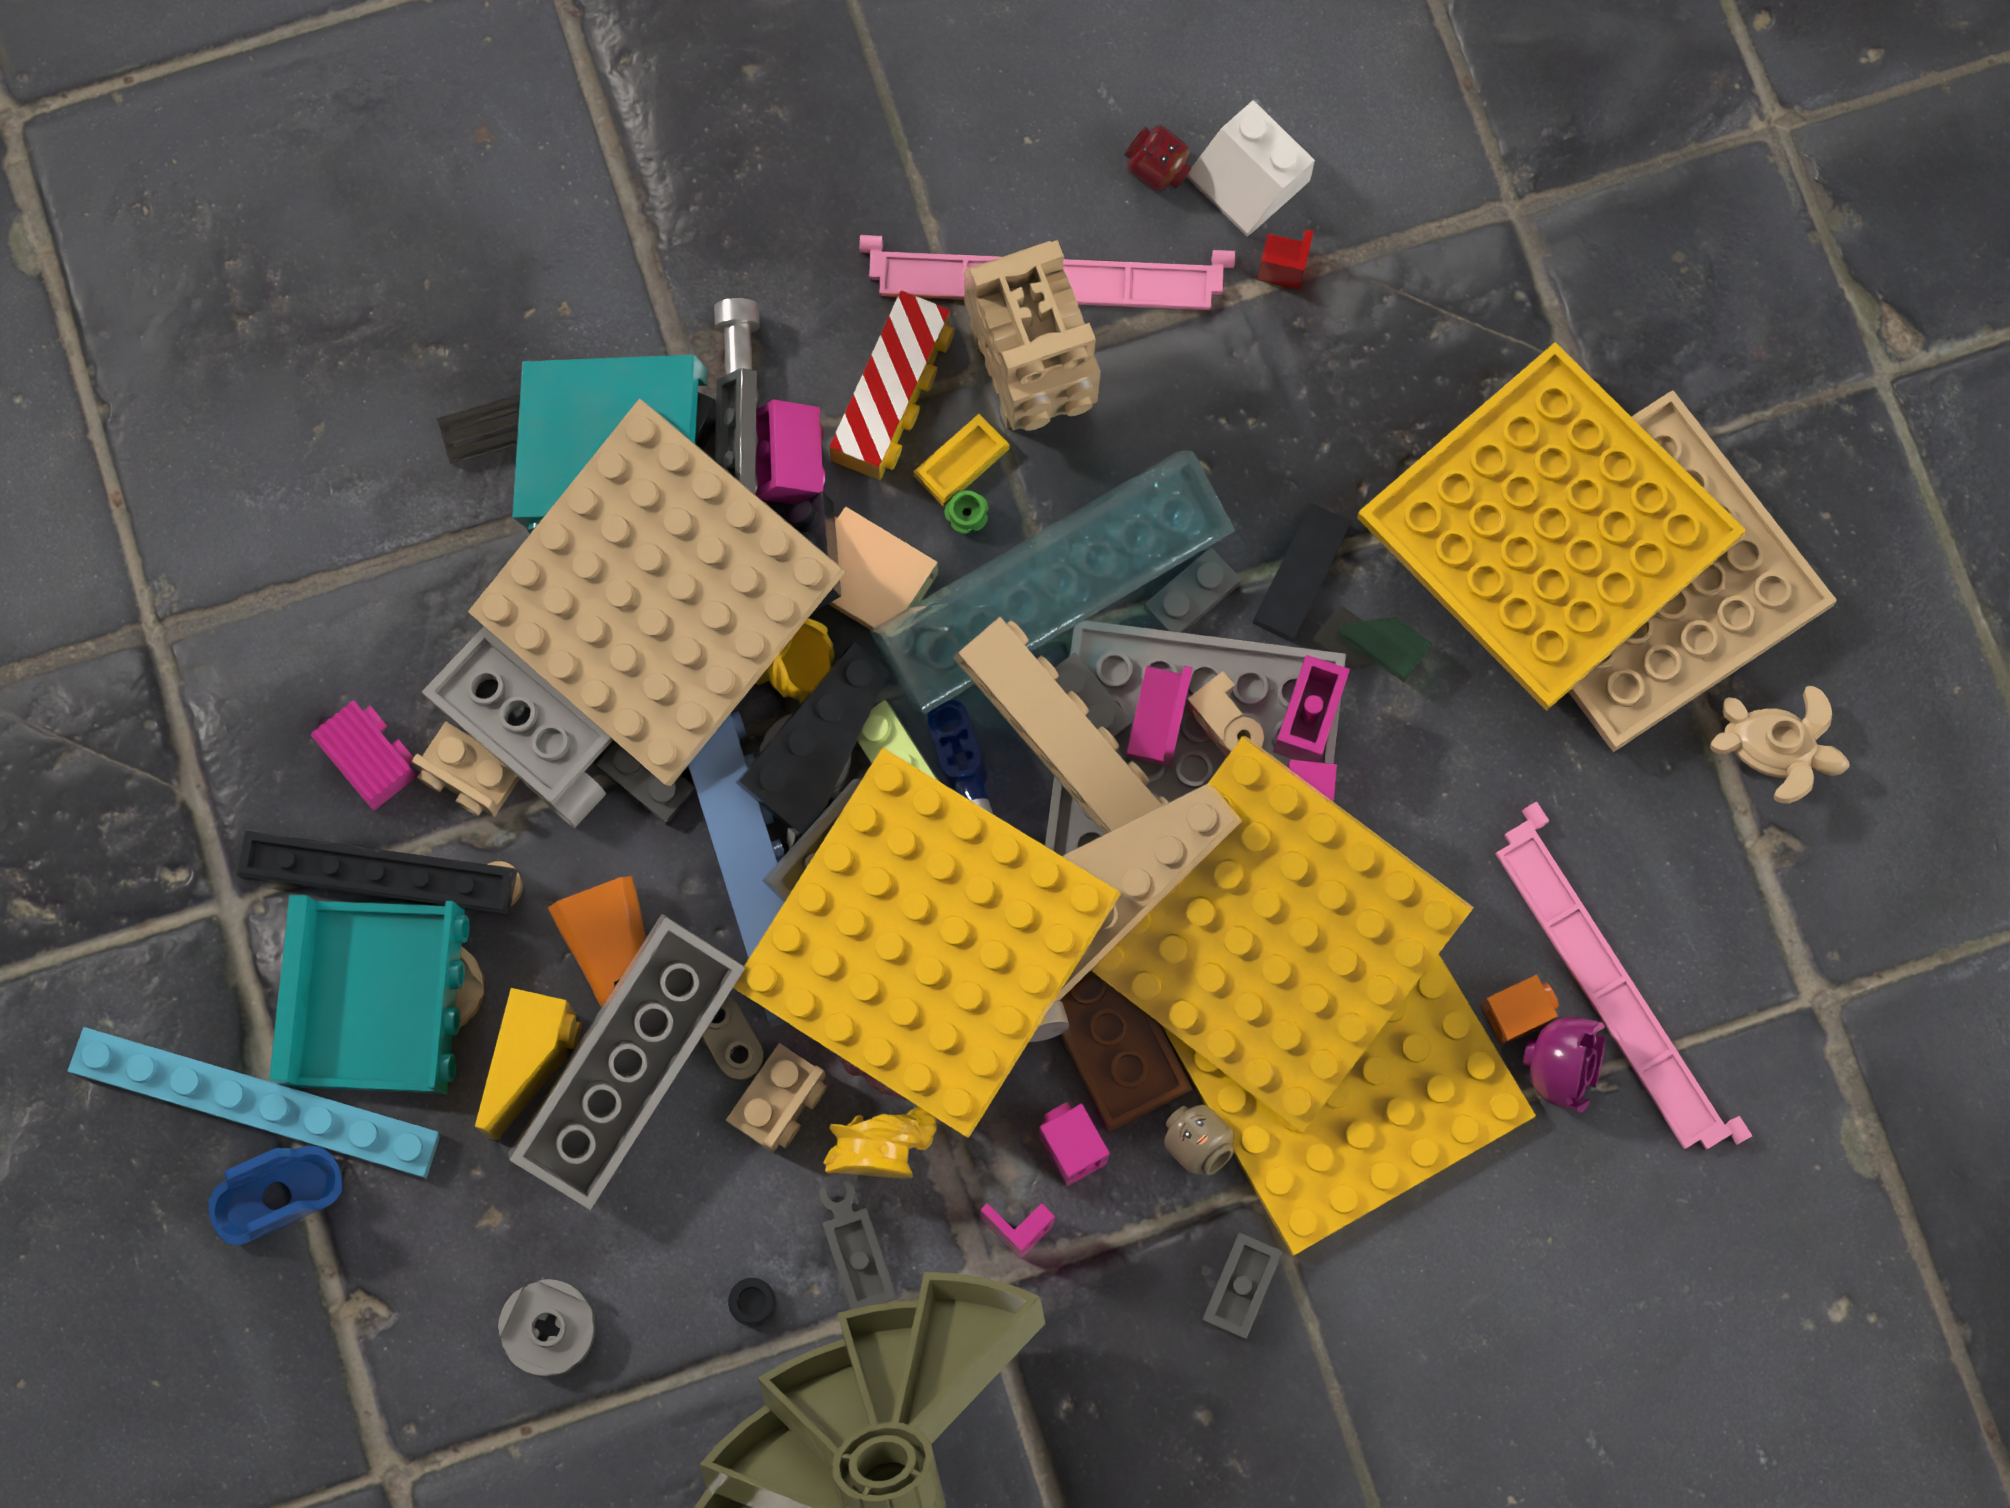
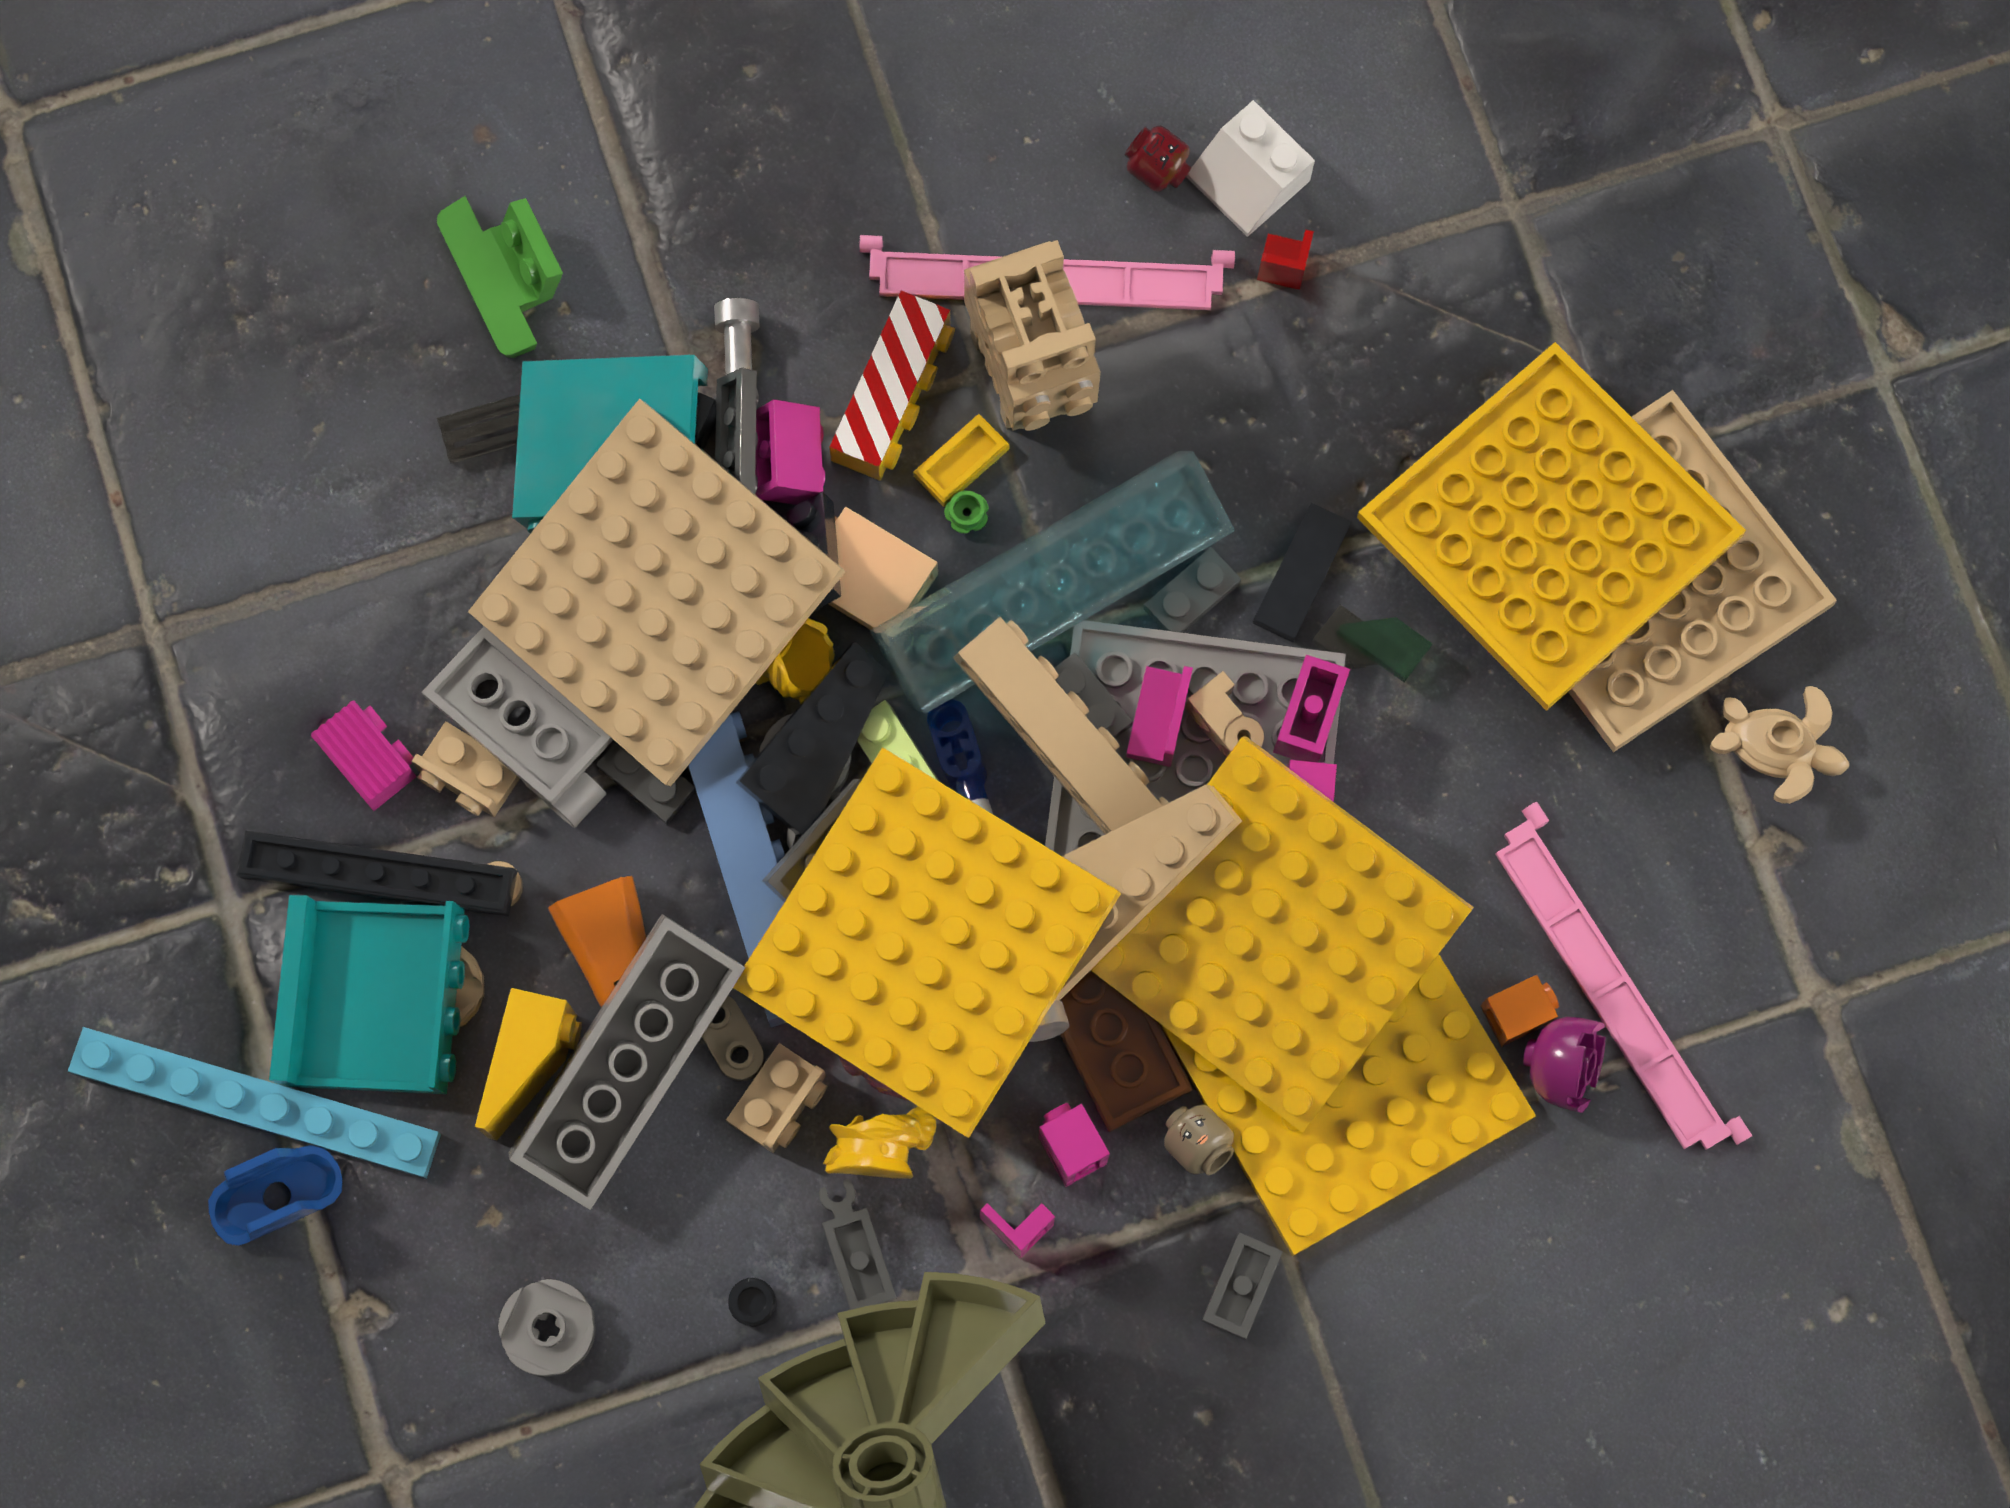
none -> bright green plate [437,196,563,358]

